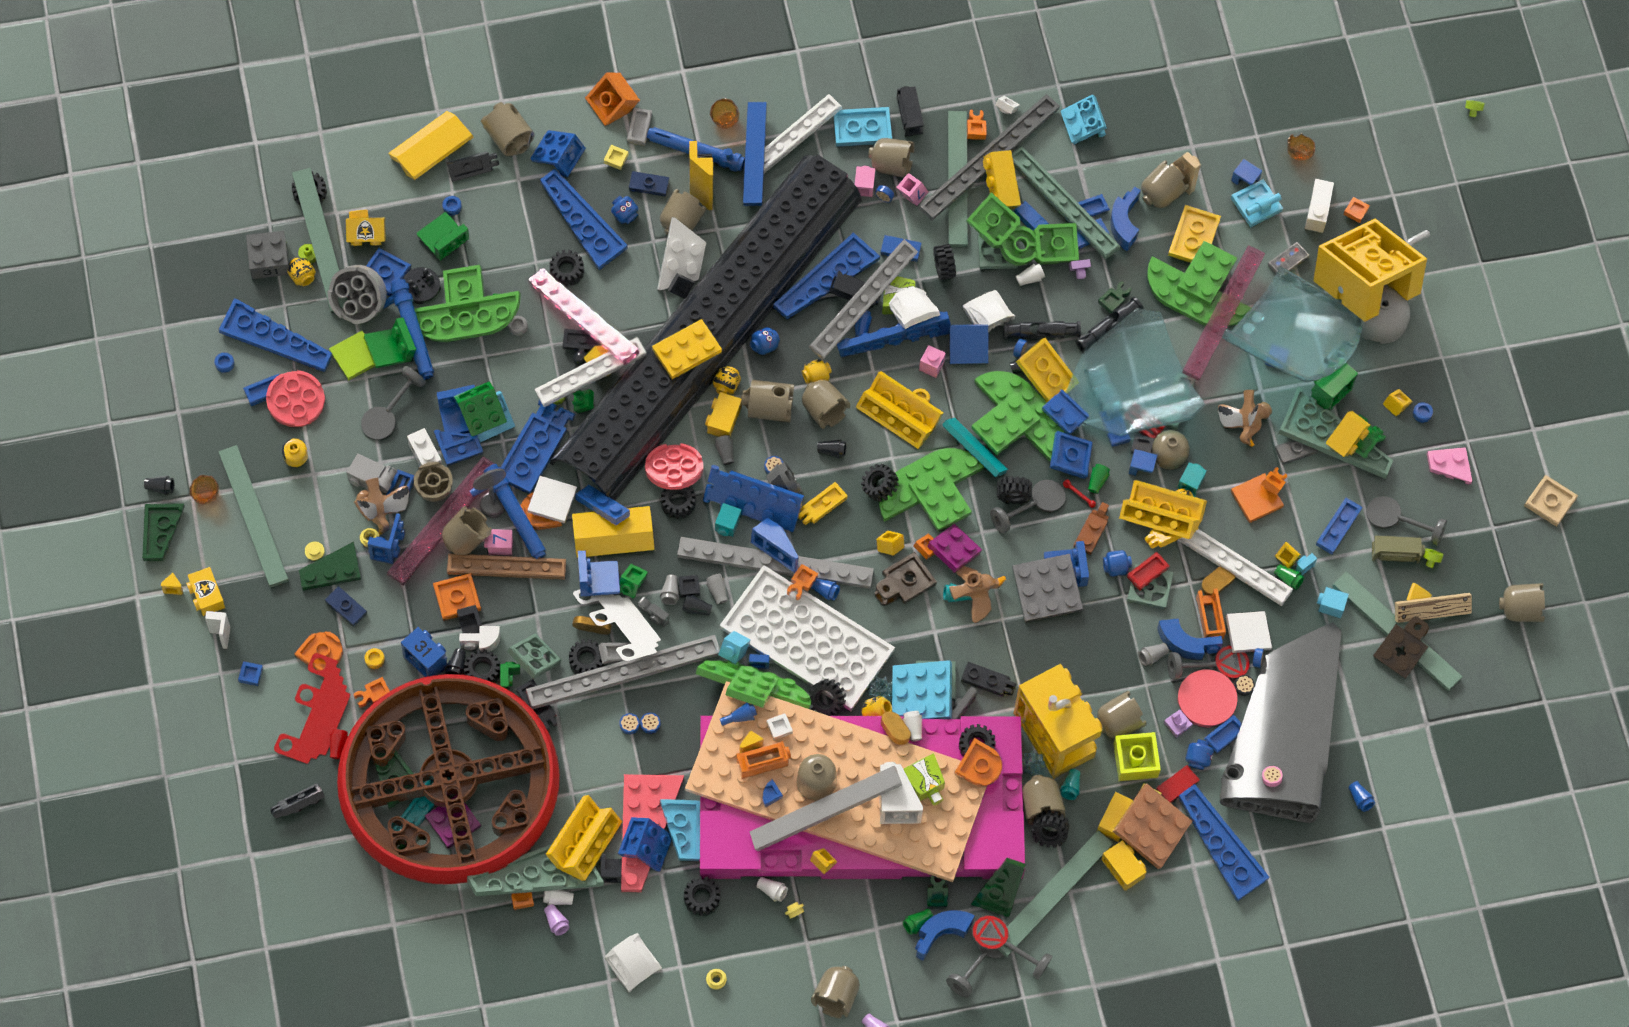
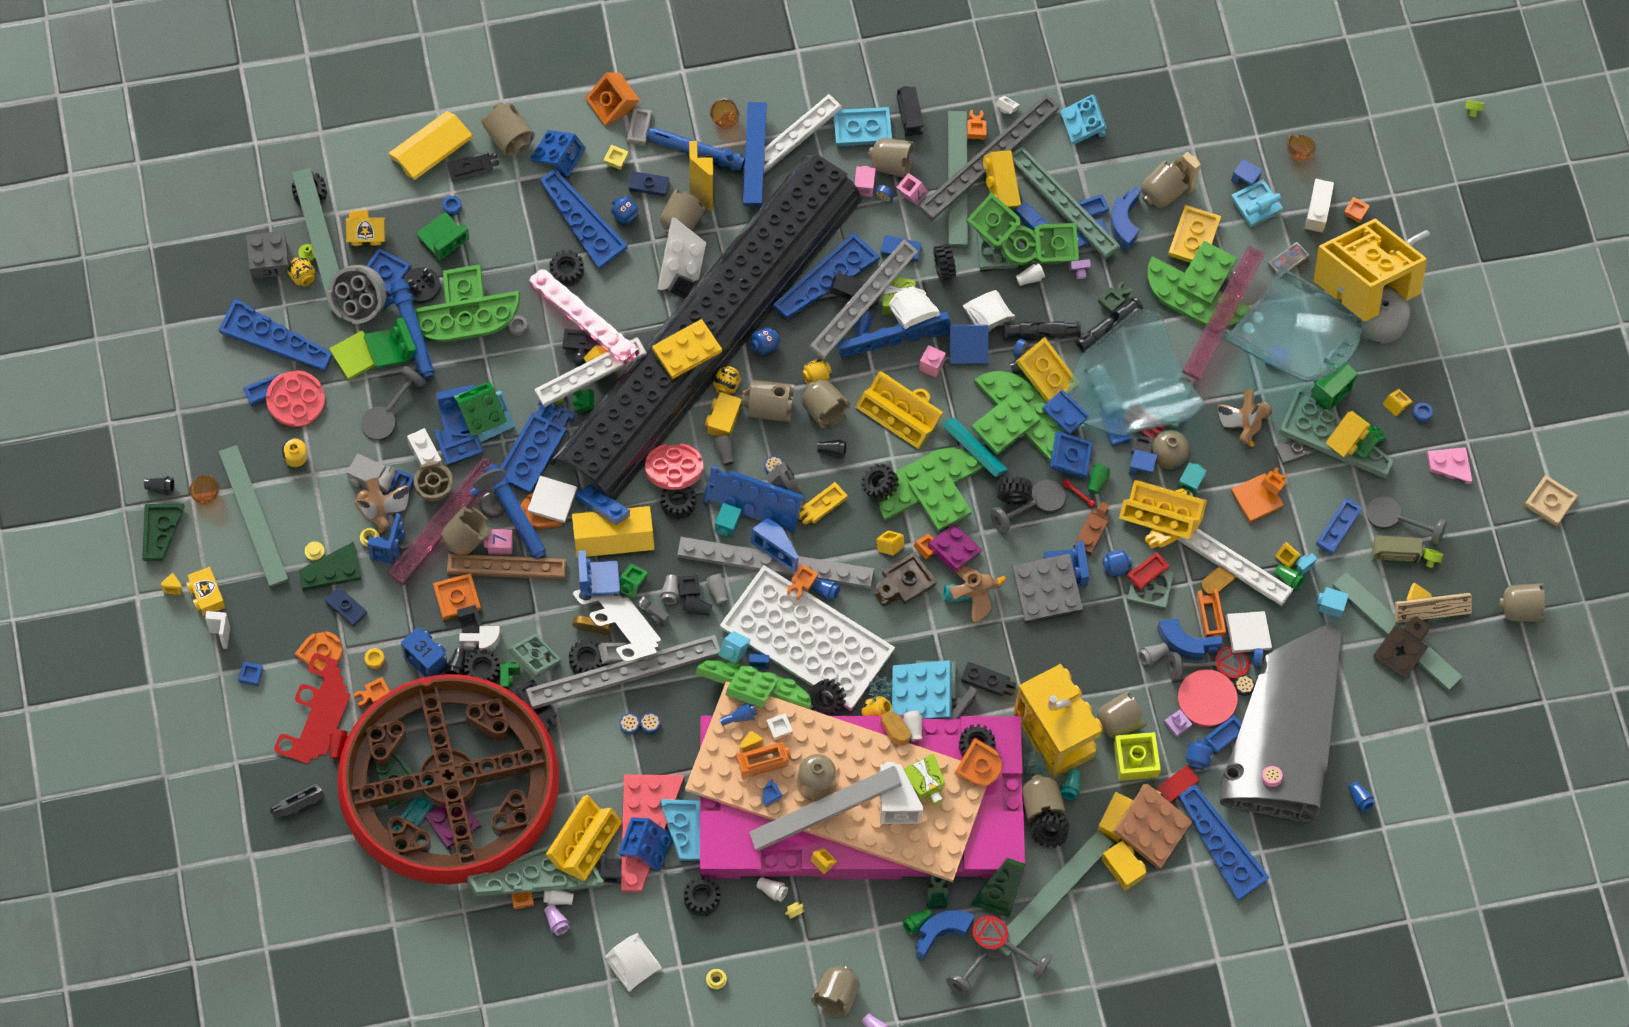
blue tile [214,352,234,373] -> none

